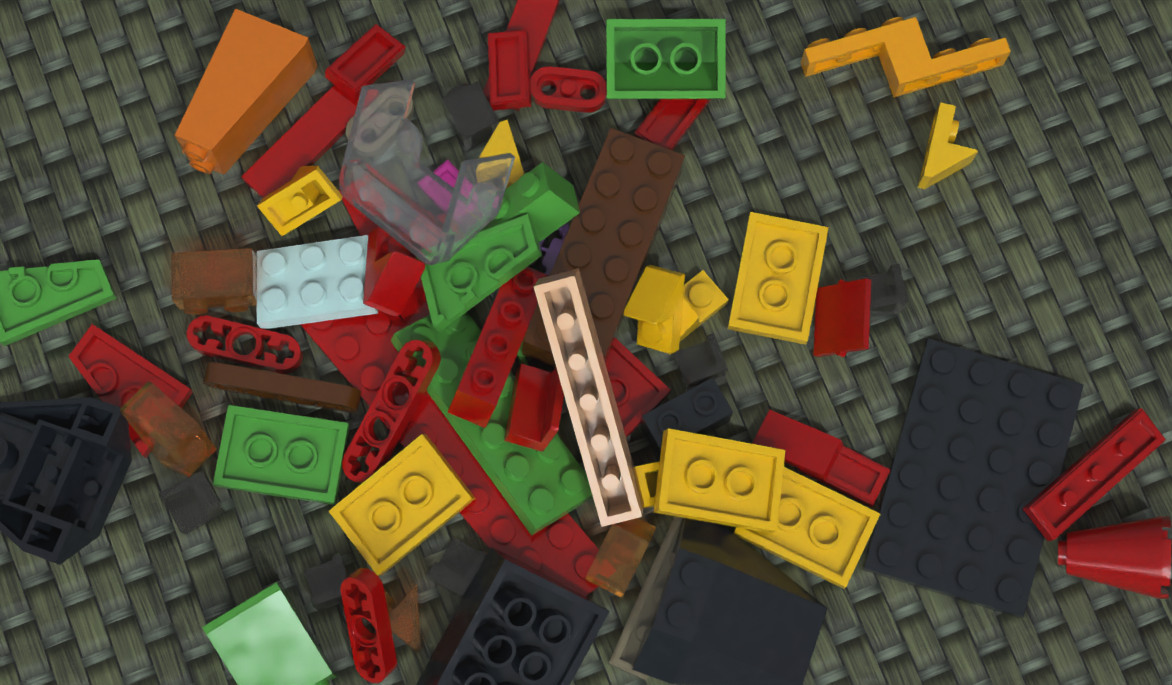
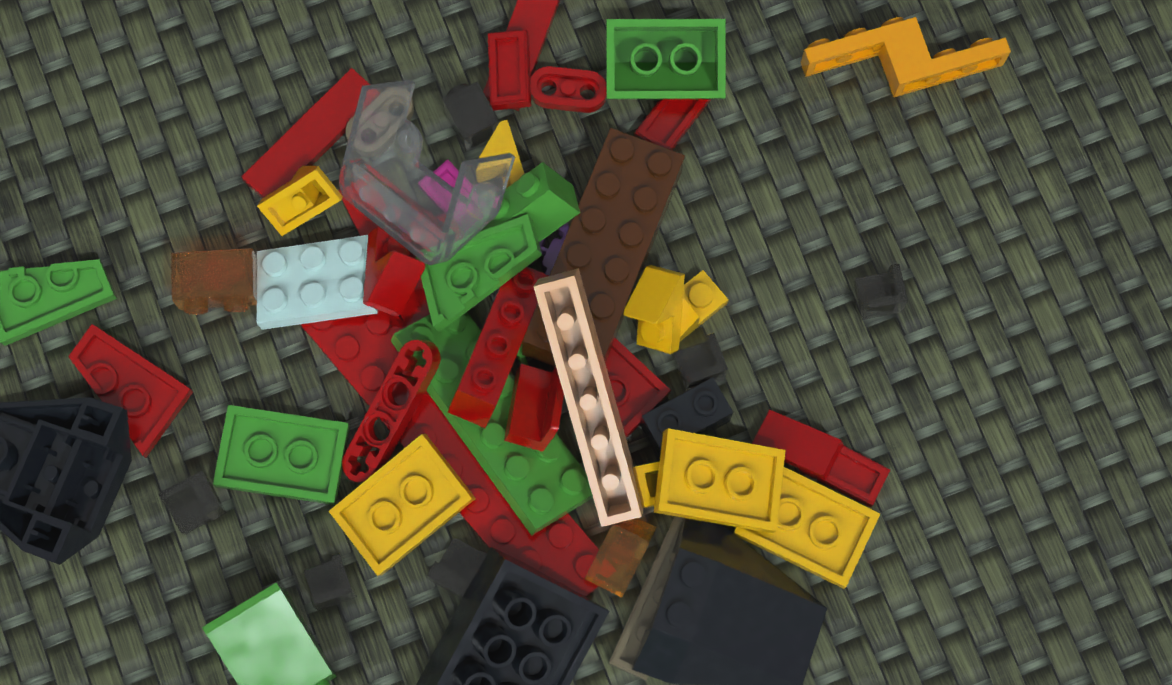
clear orange slope [119,381,217,478] -> none
orange slope [175,9,318,175] -> none
red beam [186,315,303,374] -> none
reddish brown beam [203,362,362,413] -> none
red tile [324,24,406,100] -> none
red beam [340,568,397,683] -> none
clear orange slope [385,585,423,654] -> none
yellow plate [727,212,829,345] -> none
red piece [813,278,871,357] -> none
black plate [862,338,1084,618] -> none
yellow slope [918,102,978,189] -> none
red tile [1023,408,1166,541] -> none
red cone [1058,516,1171,599] -> none

